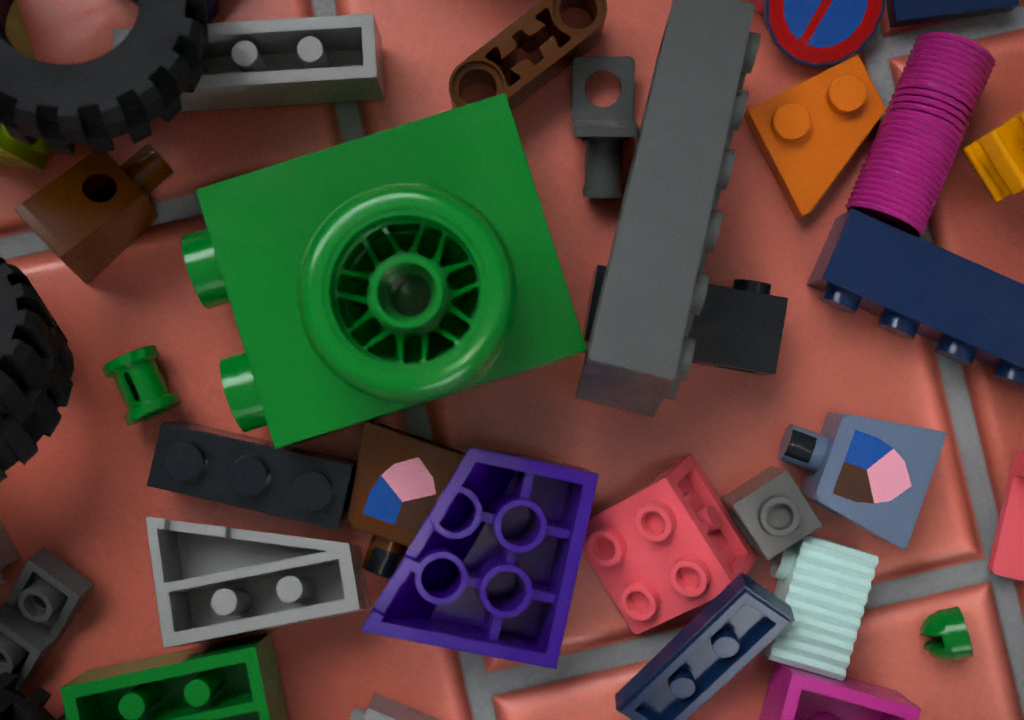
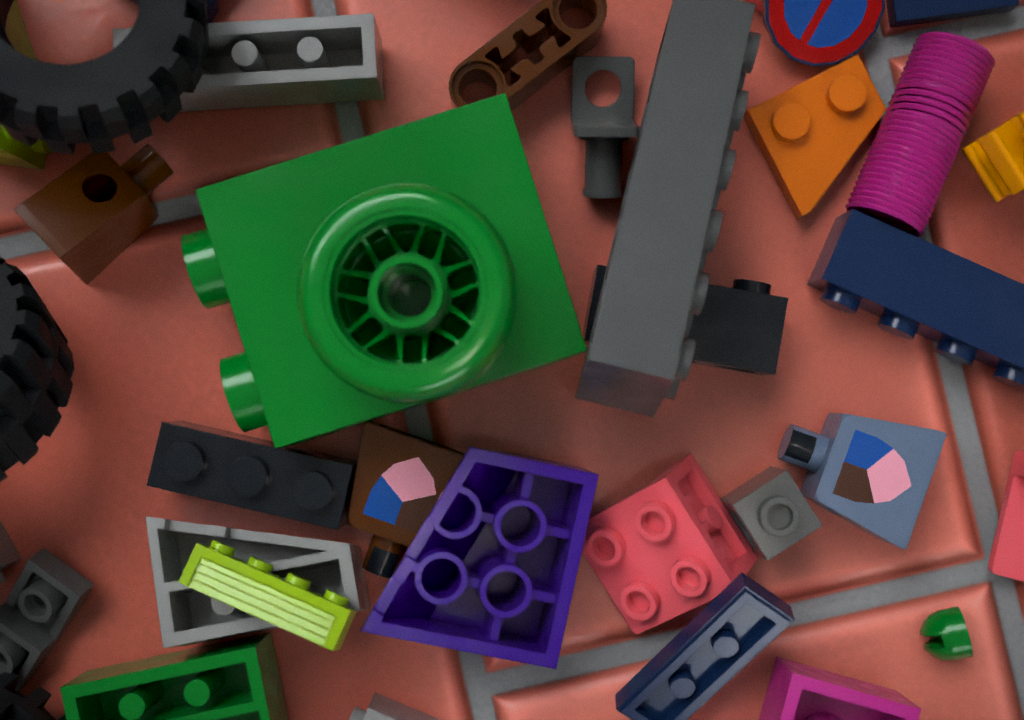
green bush [102,345,181,426] -> none
light aqua brick [761,534,878,681] -> none
none -> lime piece [178,539,357,651]

